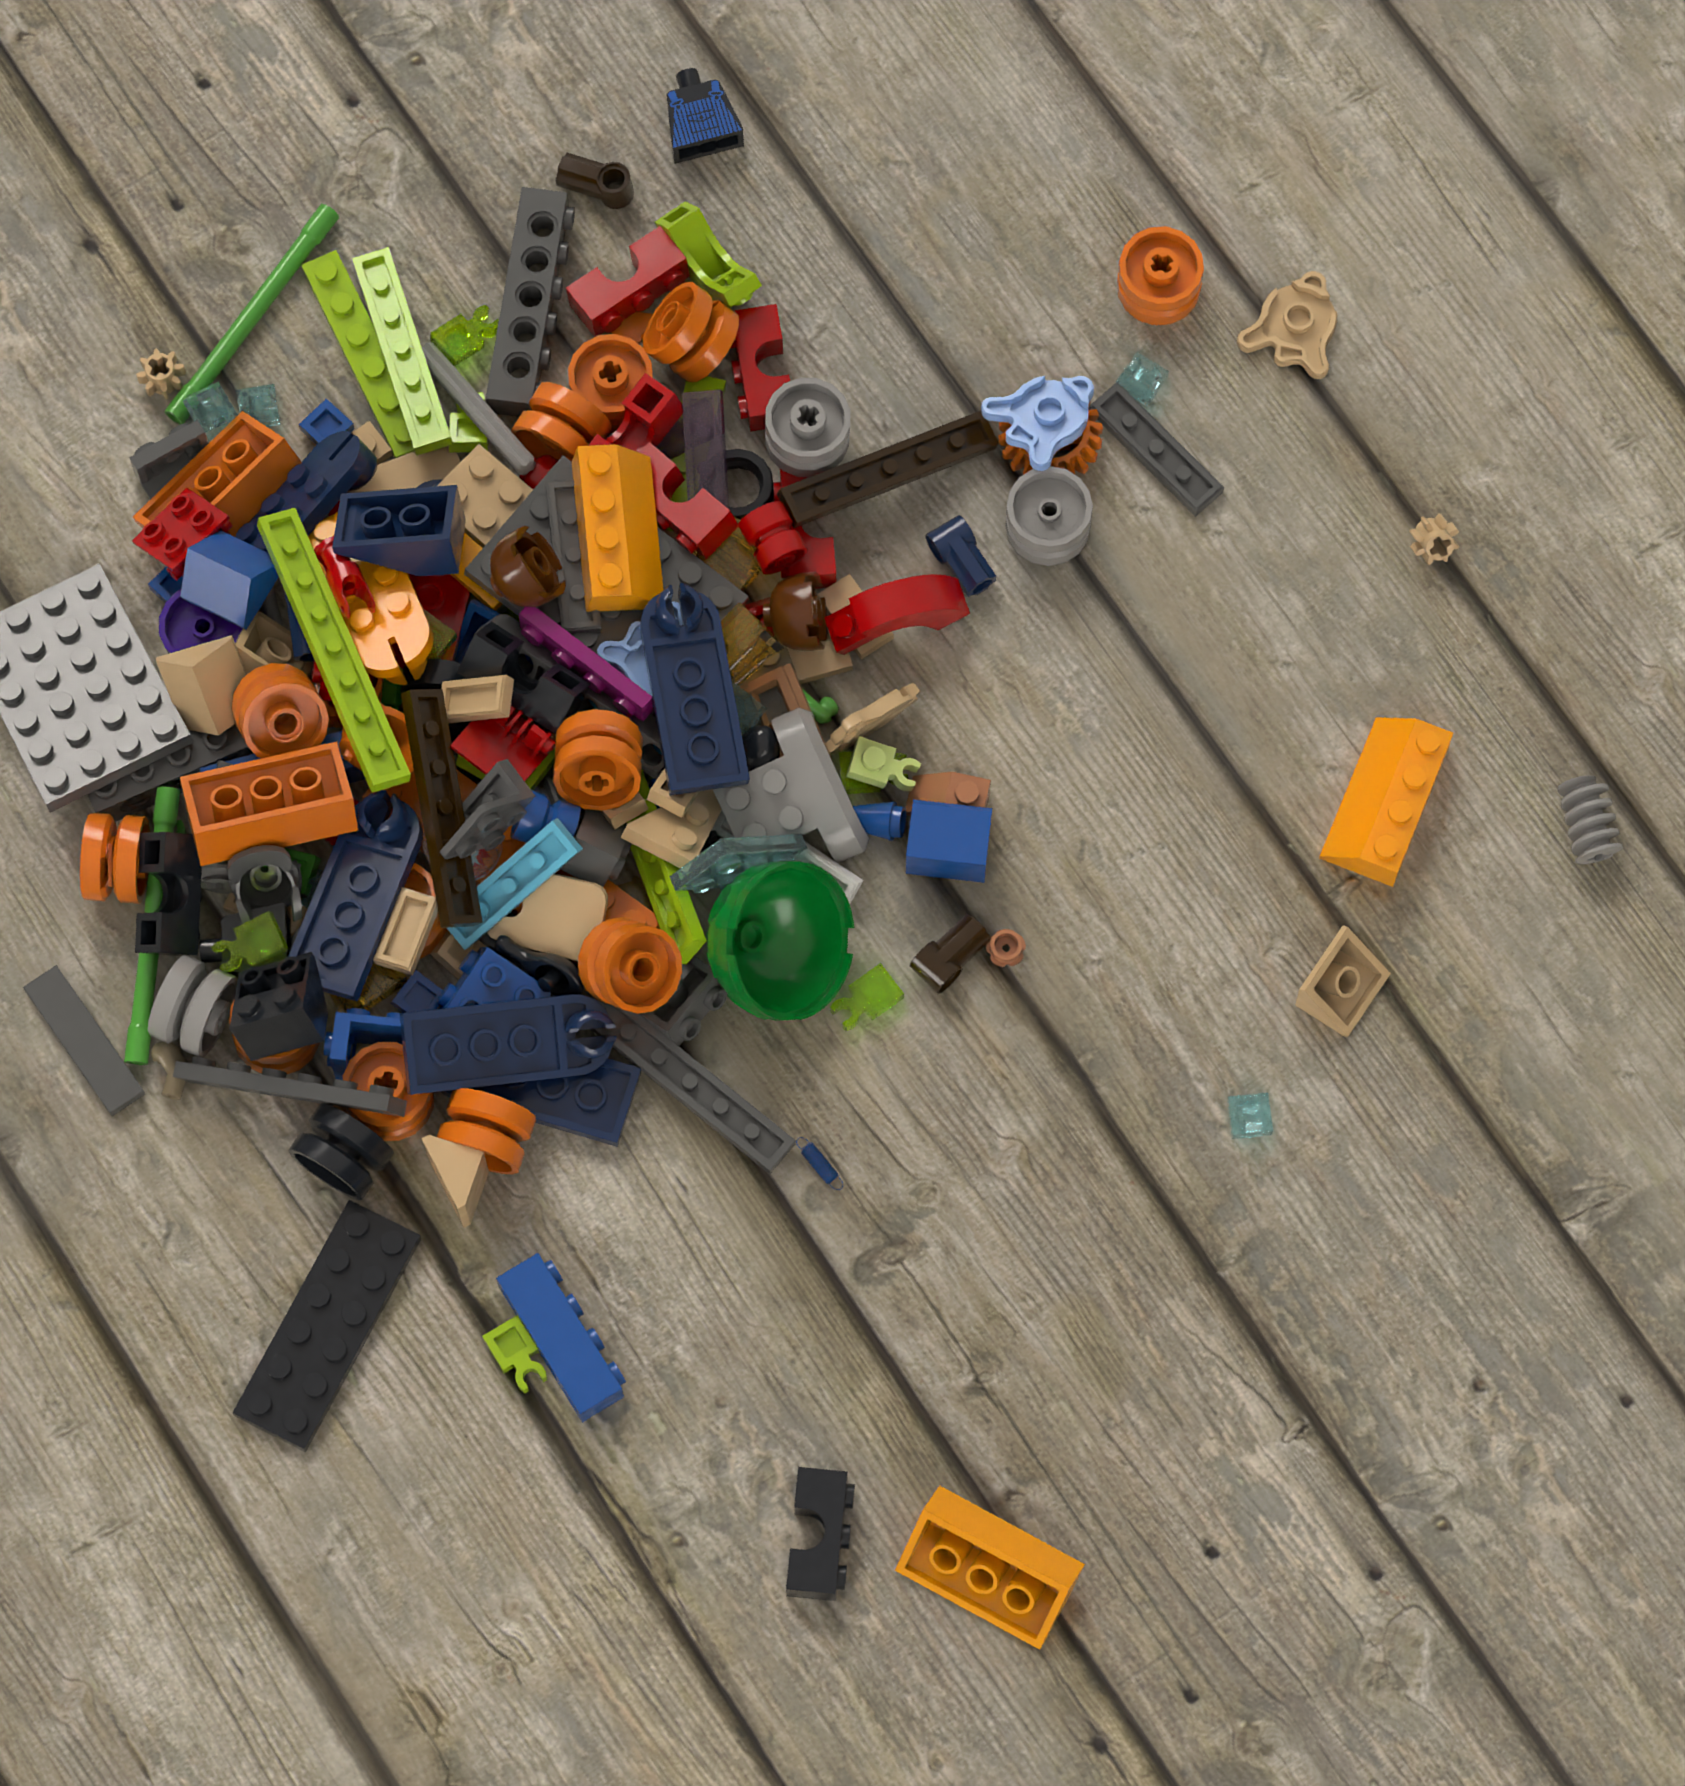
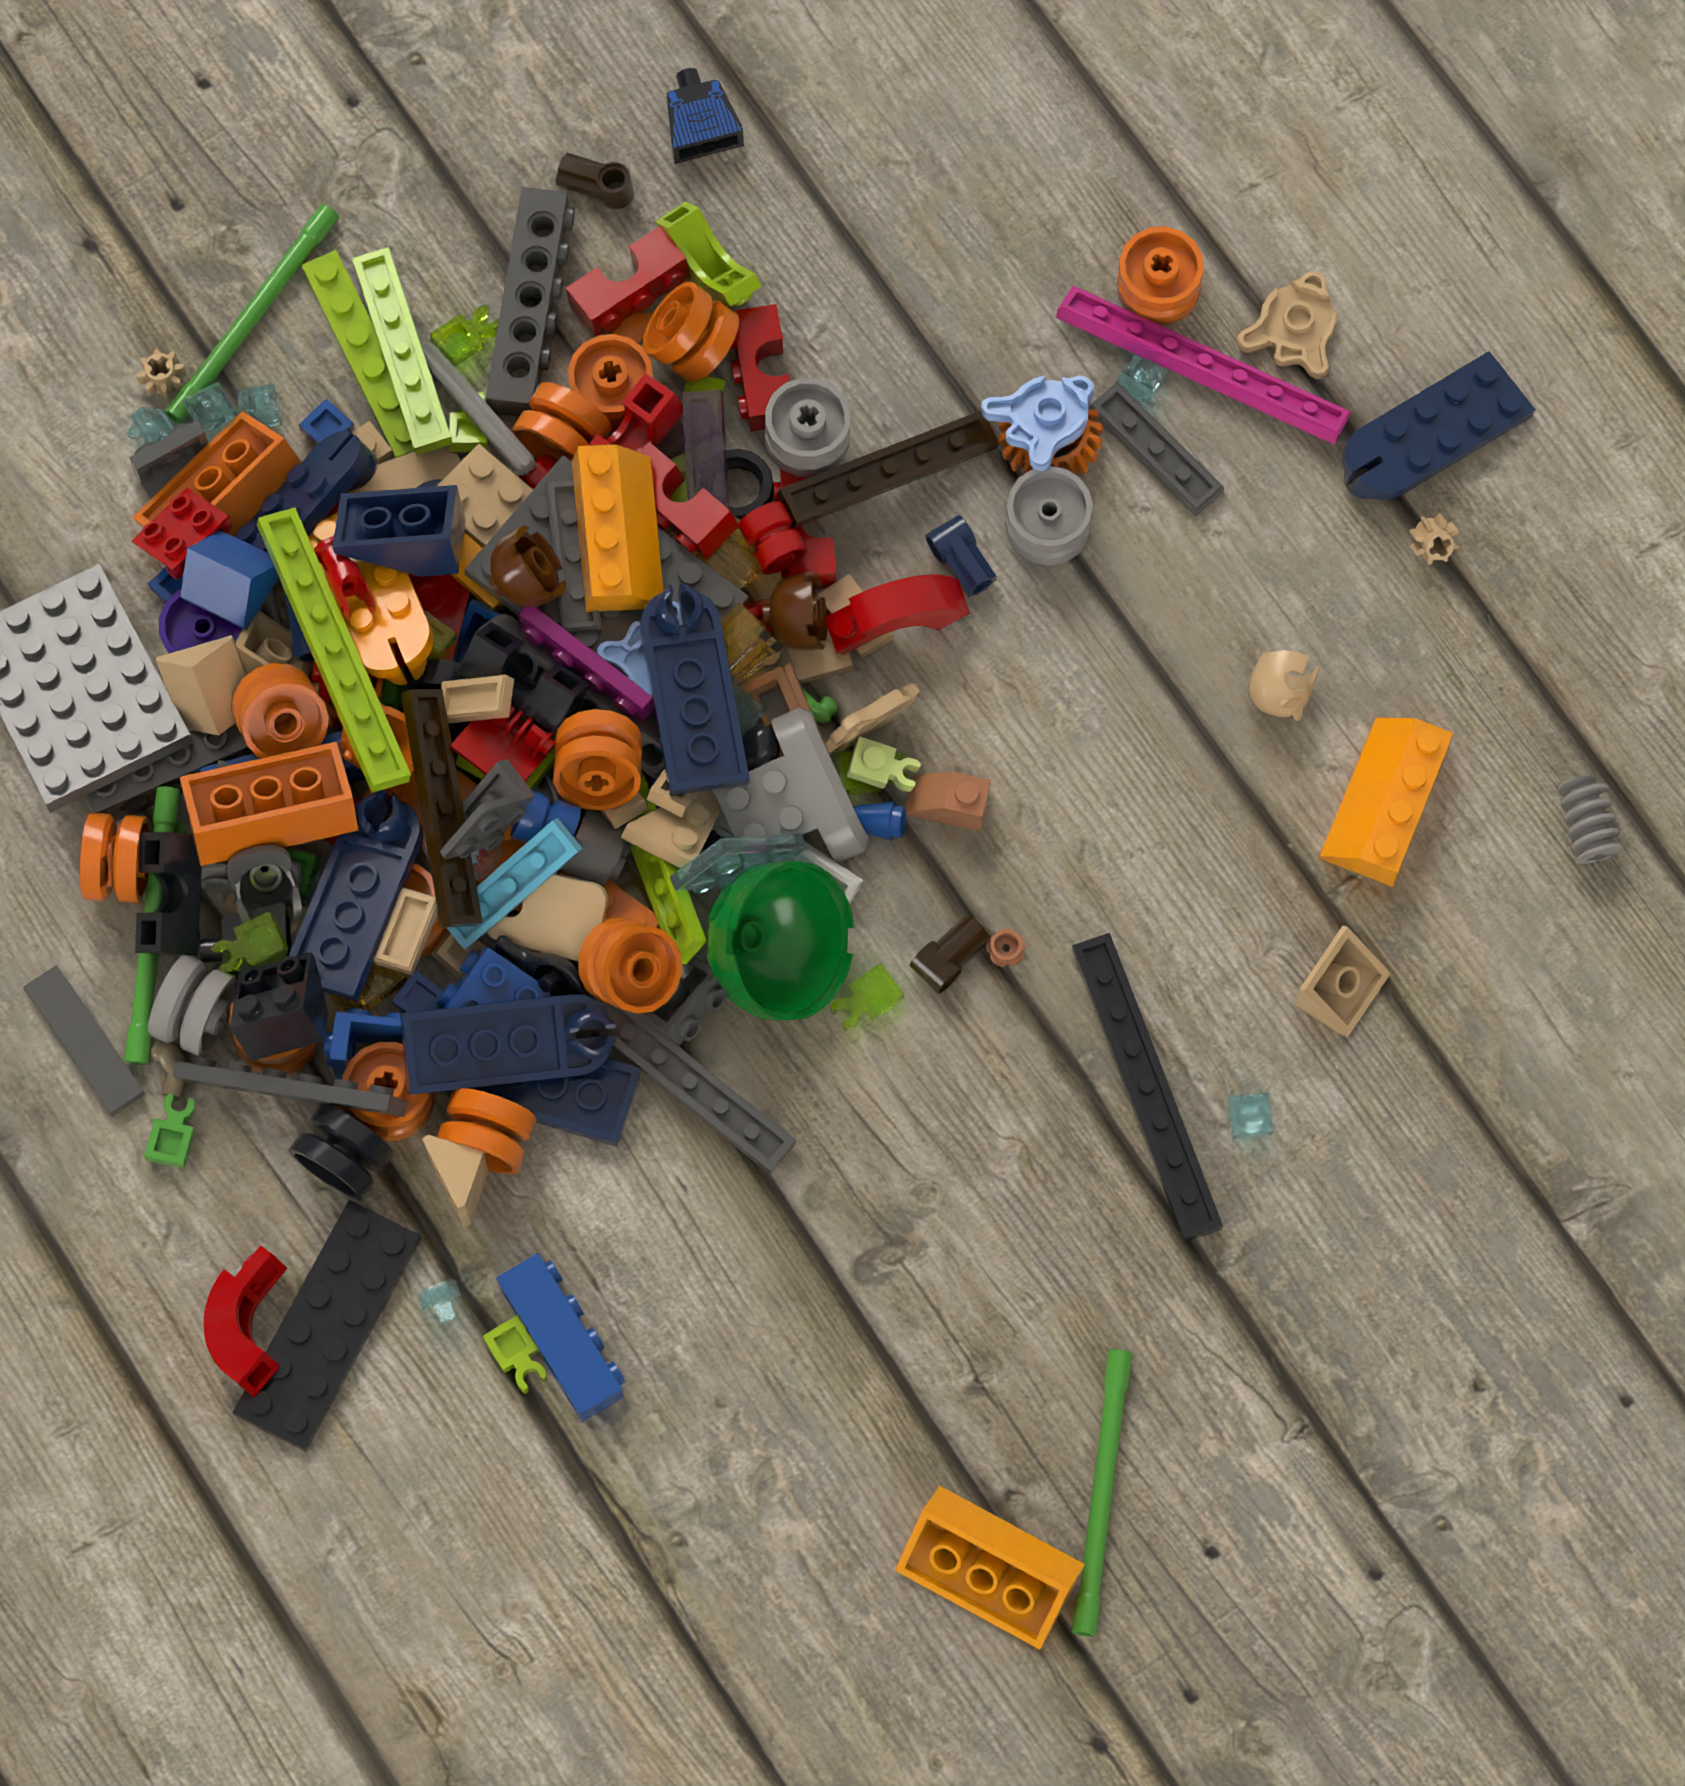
black arch [786,1467,855,1601] -> none
blue piece [796,1137,844,1190] -> none
blue slope [906,799,993,883] -> none
none -> clear light blue tile [127,407,173,445]
none -> bright green plate [144,1093,196,1169]
none -> red arch [203,1245,288,1398]
none -> clear light blue tile [416,1278,461,1324]
none -> dark pink tile [1055,286,1352,445]
none -> black plate [1072,932,1223,1242]
none -> bright green piece [1072,1349,1132,1637]
none -> tan helmet [1248,650,1320,721]
none -> dark blue plate [1342,351,1536,500]

